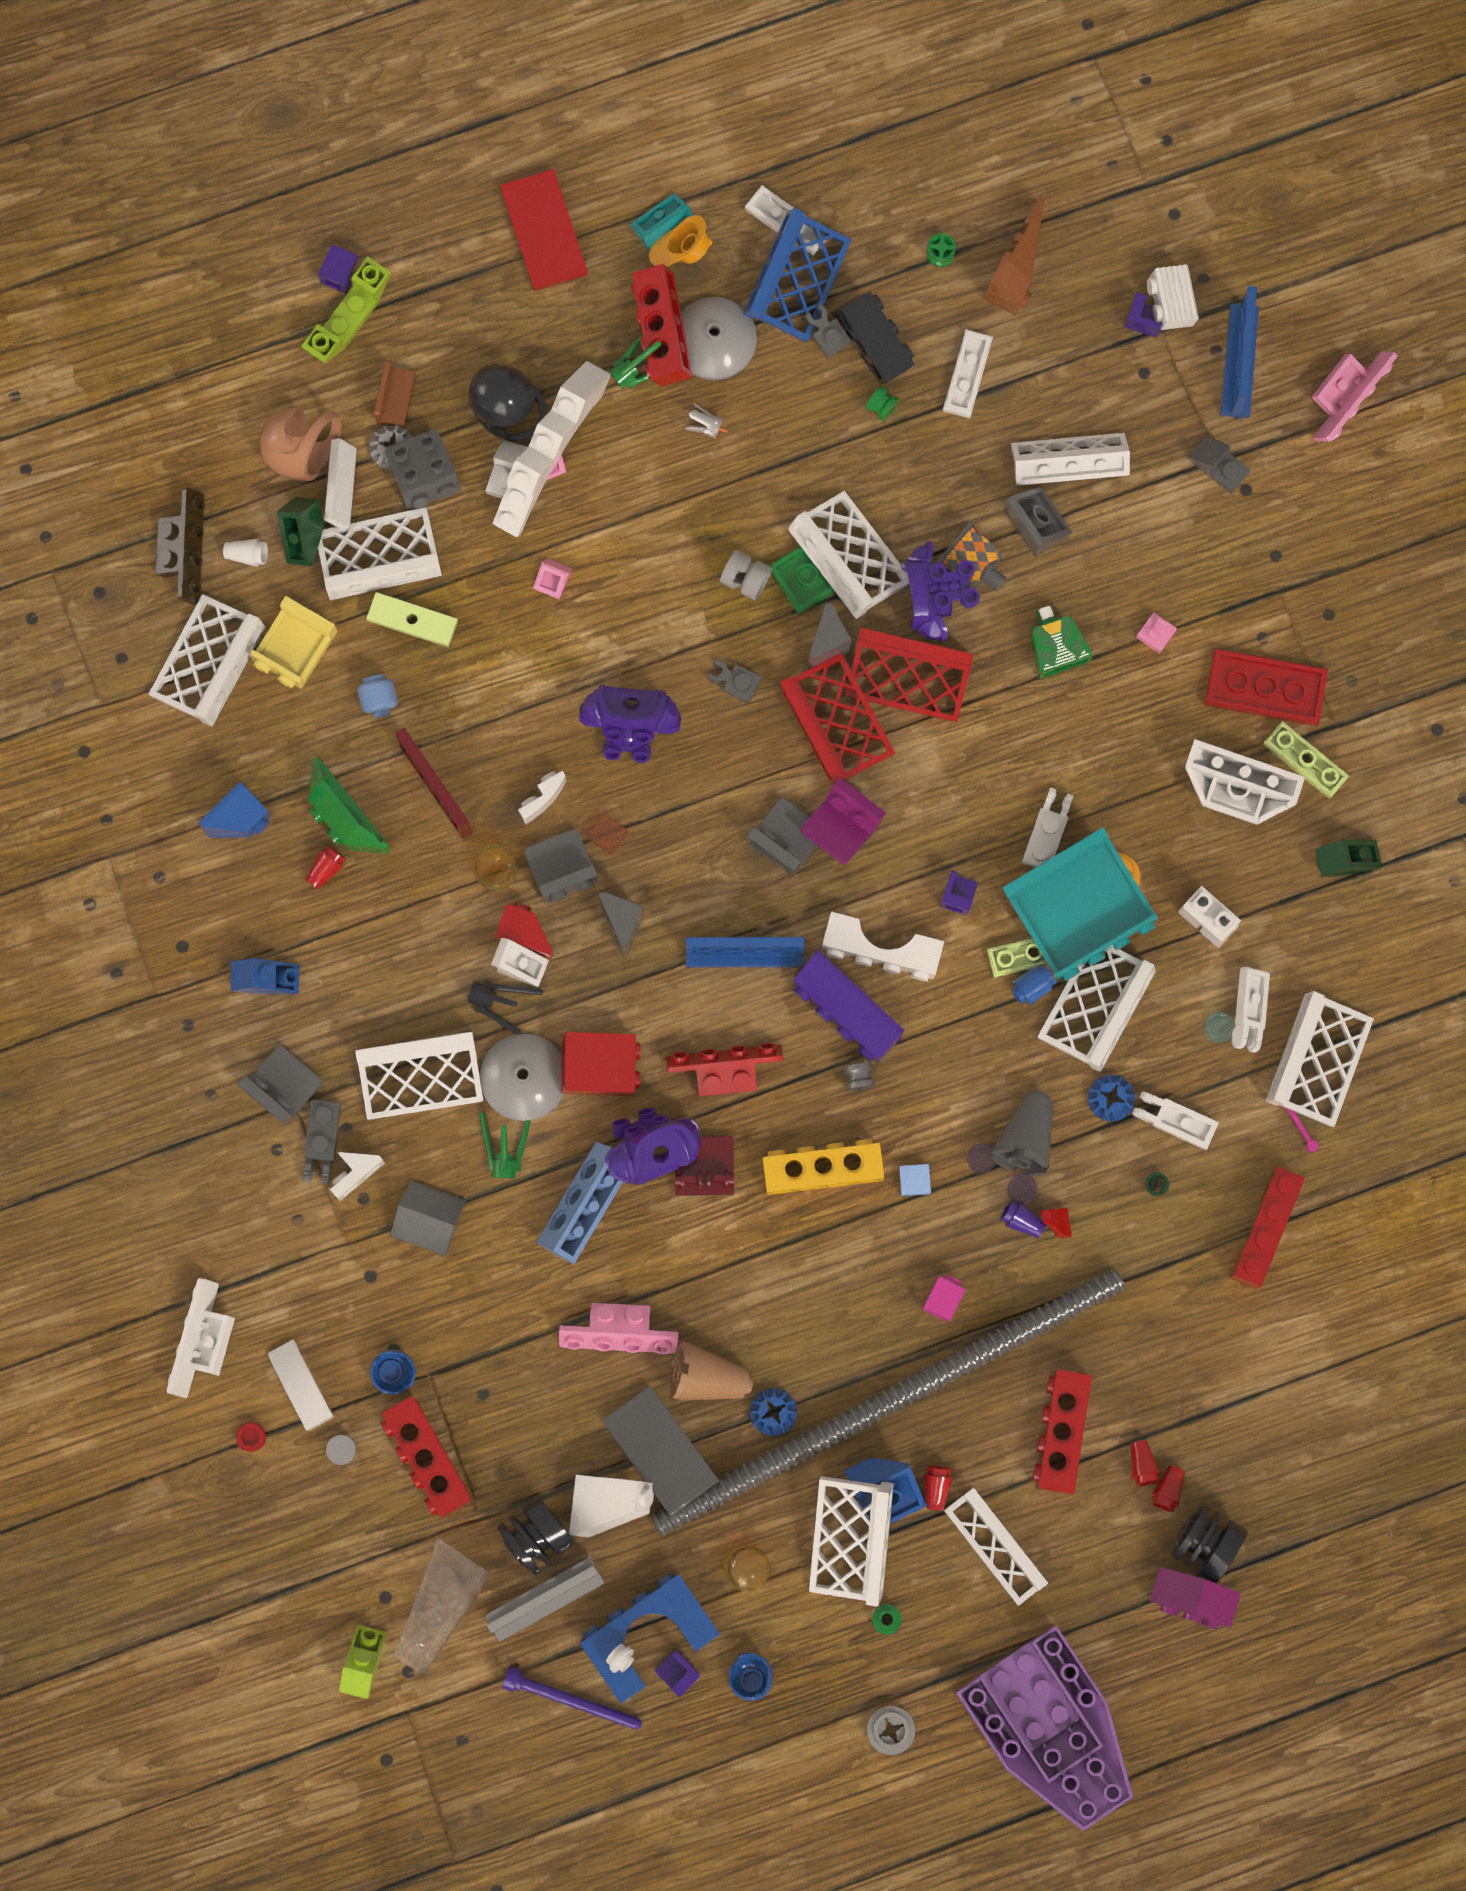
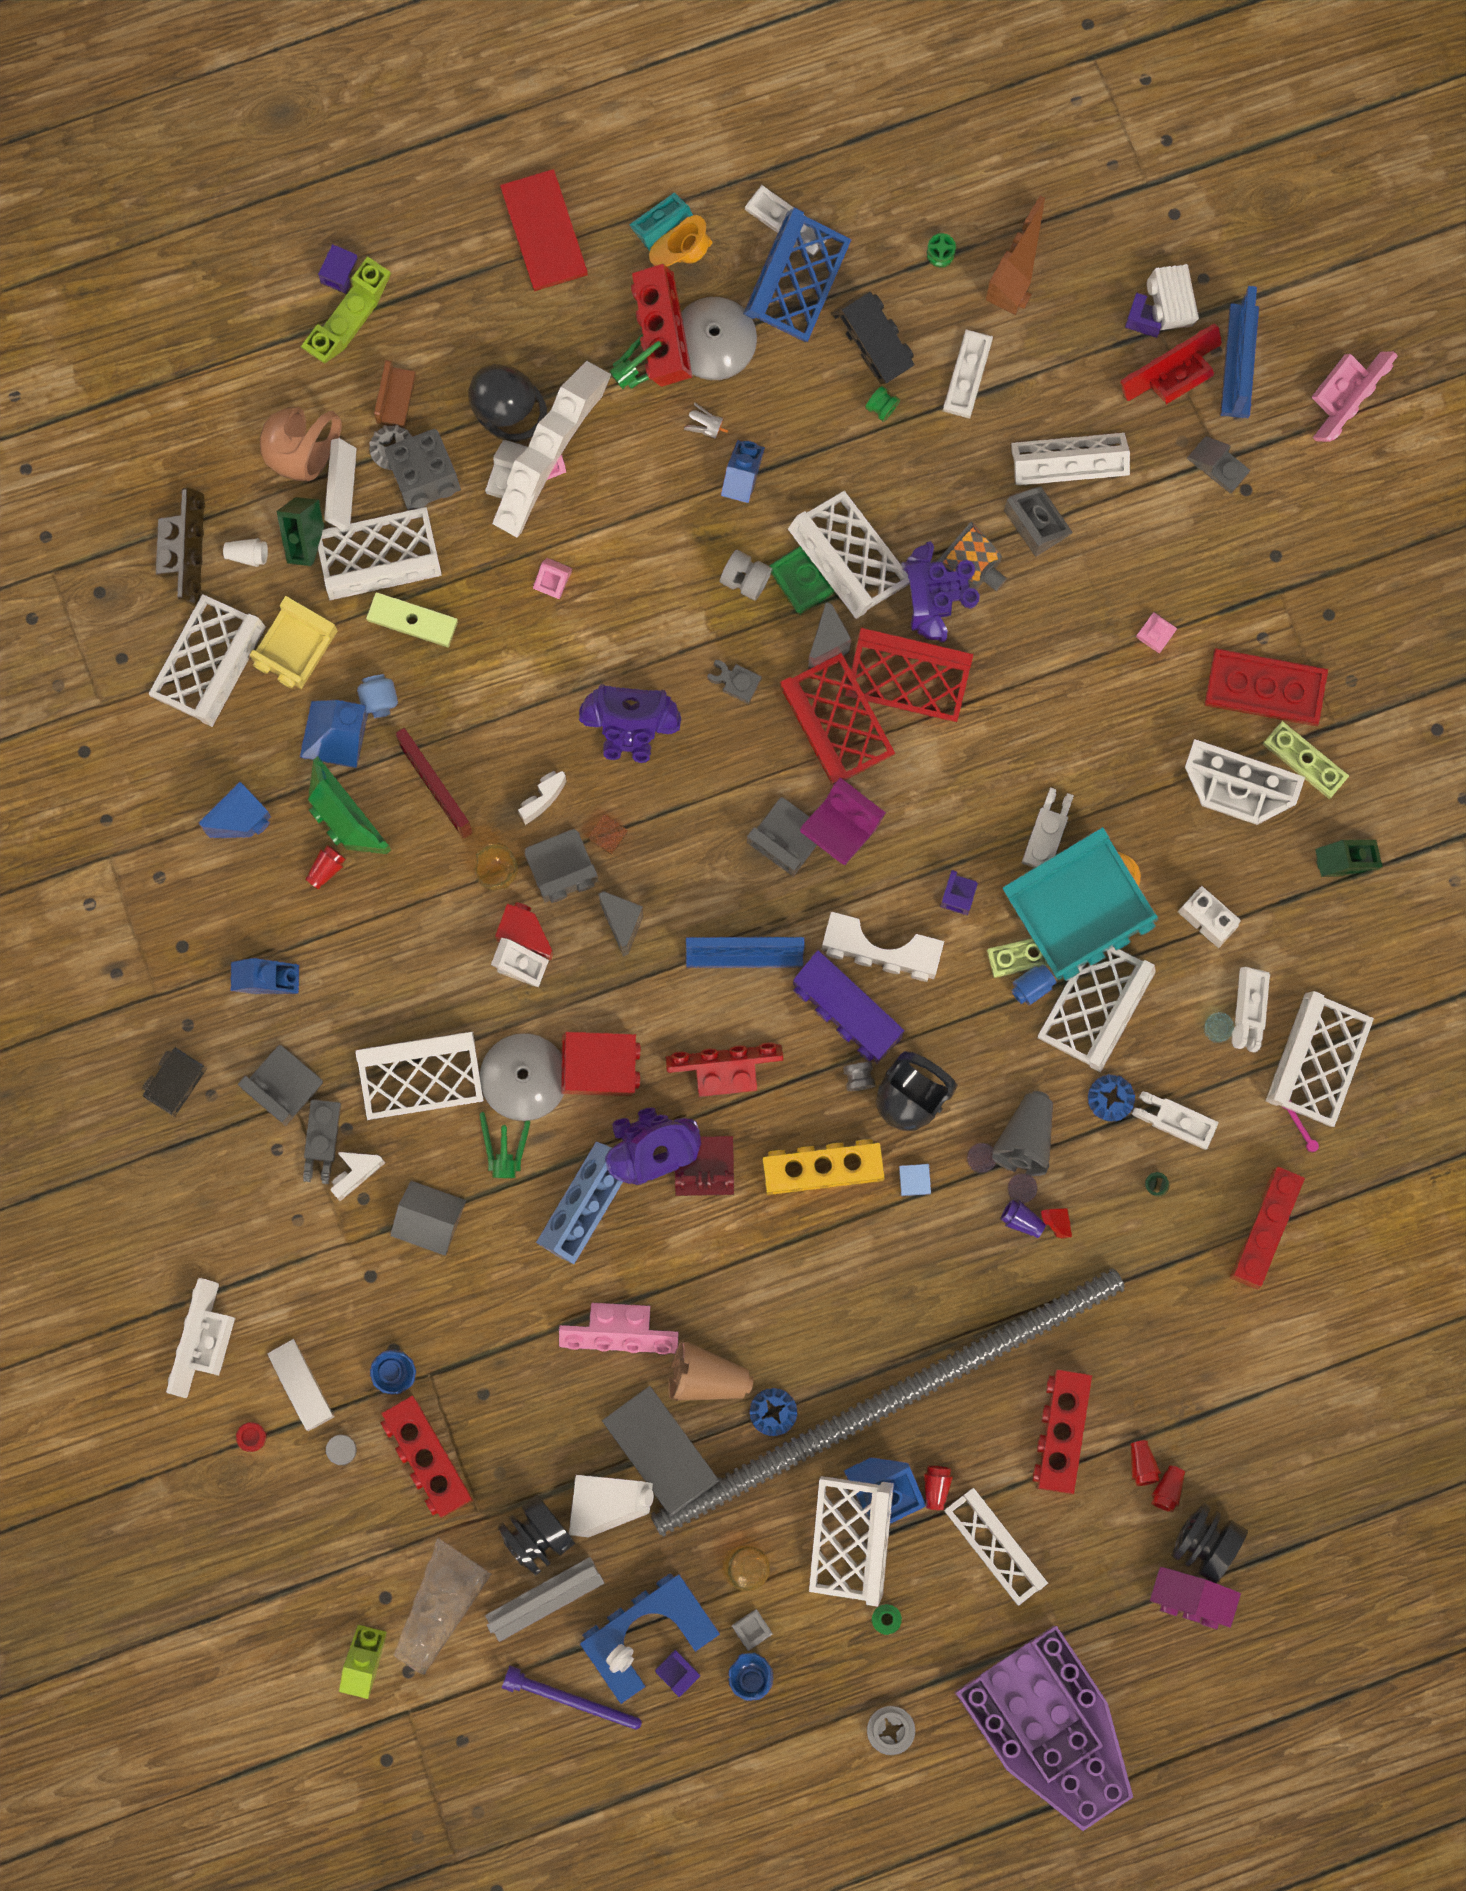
black plant [468,980,543,1034] -> none
dark grey plate [804,304,852,359] -> none
dark pink brick [922,1274,966,1323] -> none
green torso [1030,606,1093,680] -> none
none -> clear smoke brick [142,1047,207,1118]
none -> blue slope [300,700,368,768]
none -> blue slope [721,440,765,503]
none -> light grey tile [732,1609,773,1651]
none -> black piece [875,1051,958,1131]
none -> red bracket [1120,323,1222,405]

